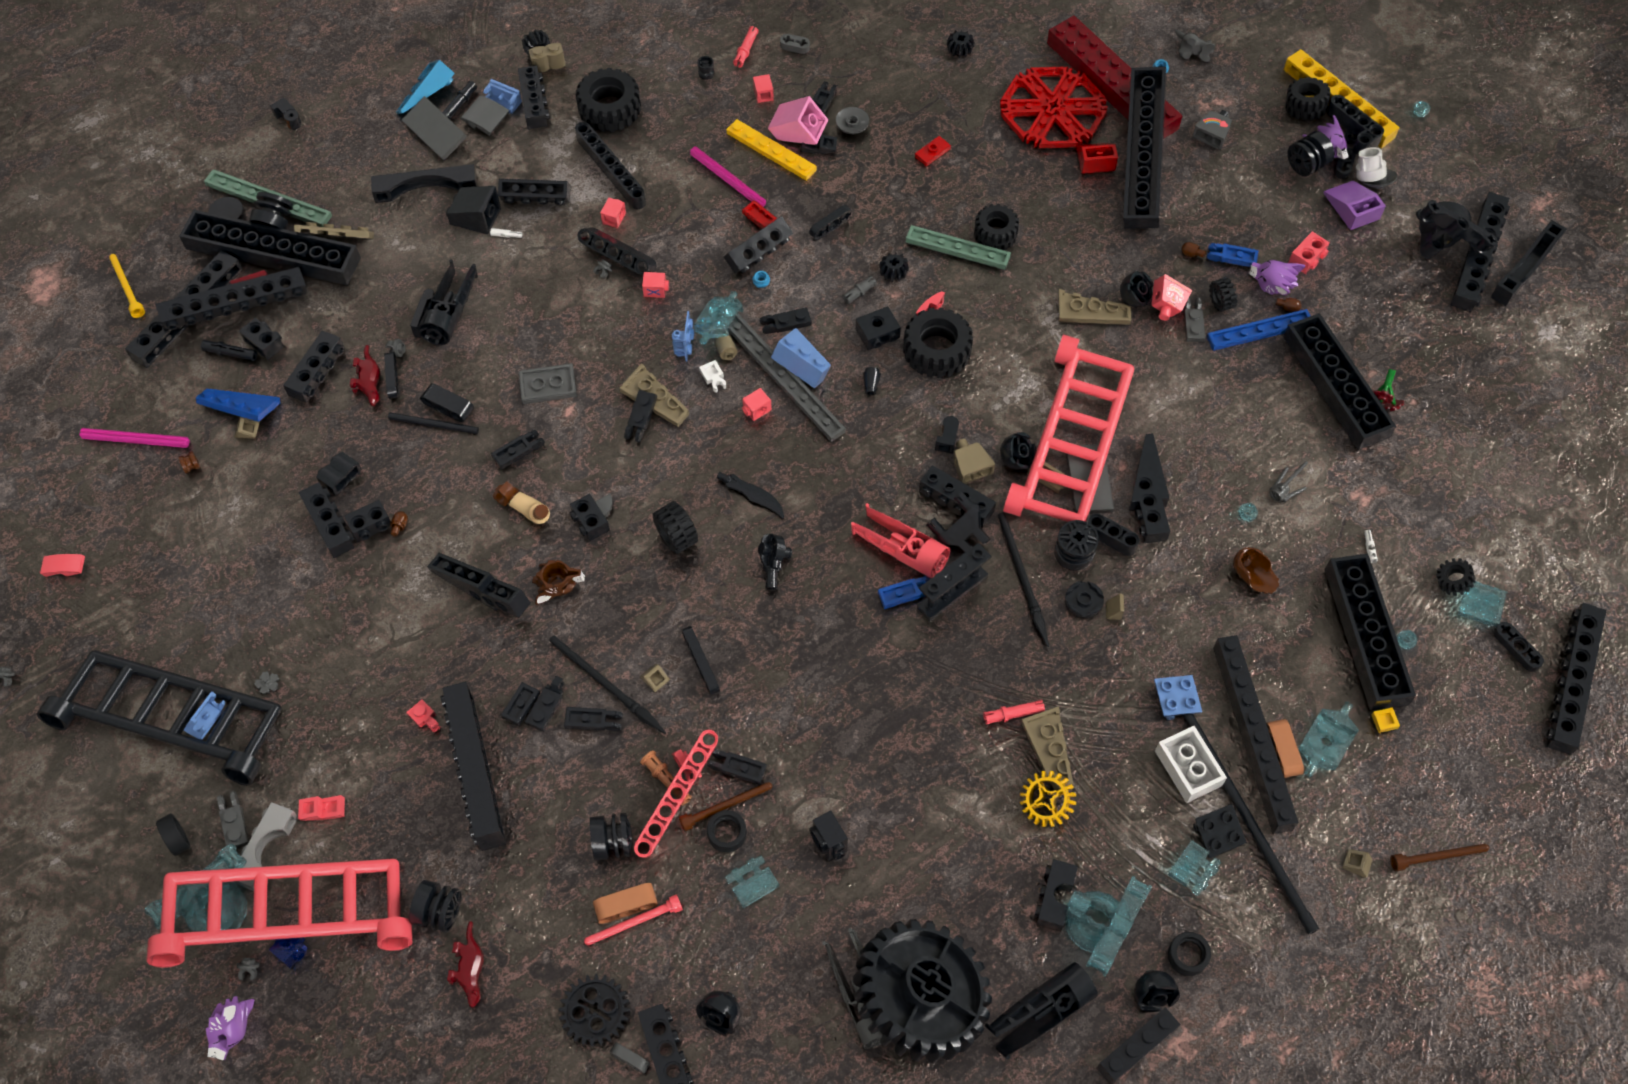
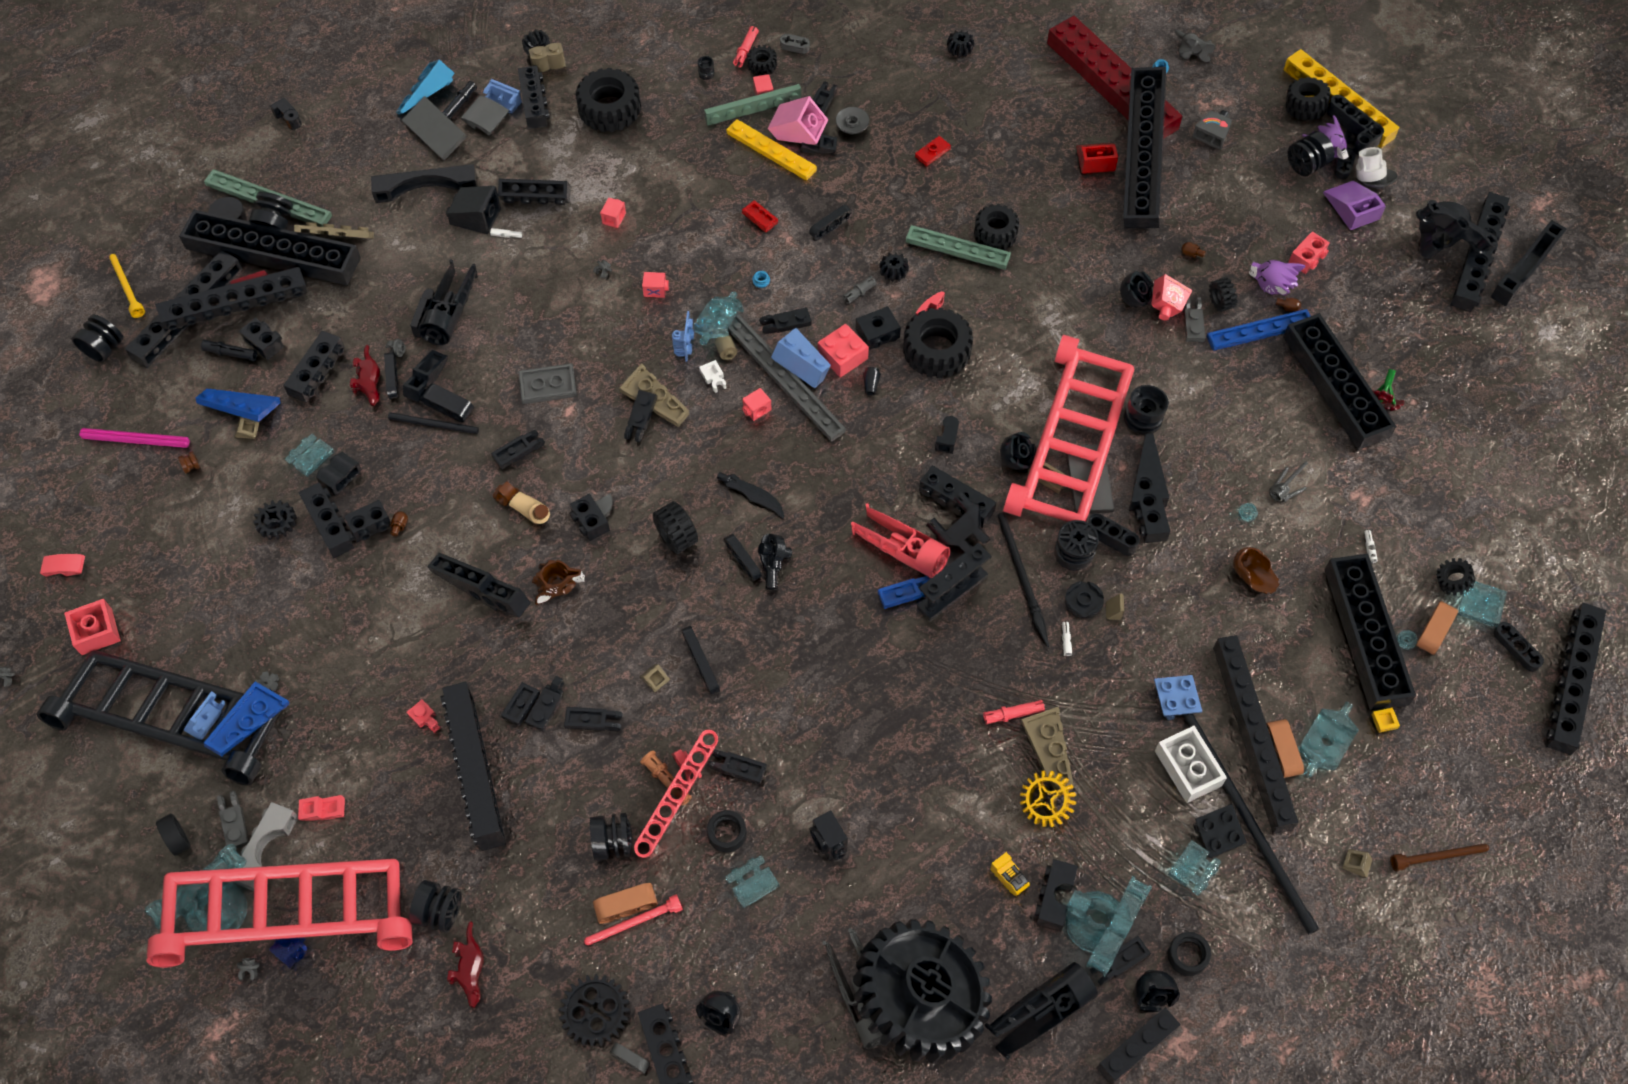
medium lavender piece [206,996,255,1060] -> none
black piece [549,635,666,734] -> none
black beam [575,122,646,209] -> none
black beam [577,227,657,275] -> none
reddish brown piece [678,782,772,832] -> none
dark pink axle [690,146,766,207] -> none
black brick [724,216,793,274] -> none
dark tan torso [953,439,995,484] -> none
red plate [1000,67,1108,148] -> none
dark tan wing [1058,289,1131,325] -> none
blue hinge [1207,243,1258,267] -> none
clear light blue plate [1413,101,1431,117] -> none
none -> coral brick [65,599,121,655]
none -> black wheel [71,314,124,363]
none -> blue wing [204,681,289,757]
none -> black gear [253,500,297,540]
none -> clear light blue plate [285,434,334,477]
none -> black slope [403,350,448,402]
none -> sand green plate [704,84,801,126]
none -> black beam [724,534,762,582]
none -> black tyre [747,45,777,76]
none -> coral brick [818,324,869,378]
none -> yellow leg [990,852,1030,896]
none -> white pin [1062,622,1072,656]
none -> black hinge [1090,936,1151,986]
none -> black wheel [1124,385,1169,435]
none -> nougat beam [1416,601,1459,655]

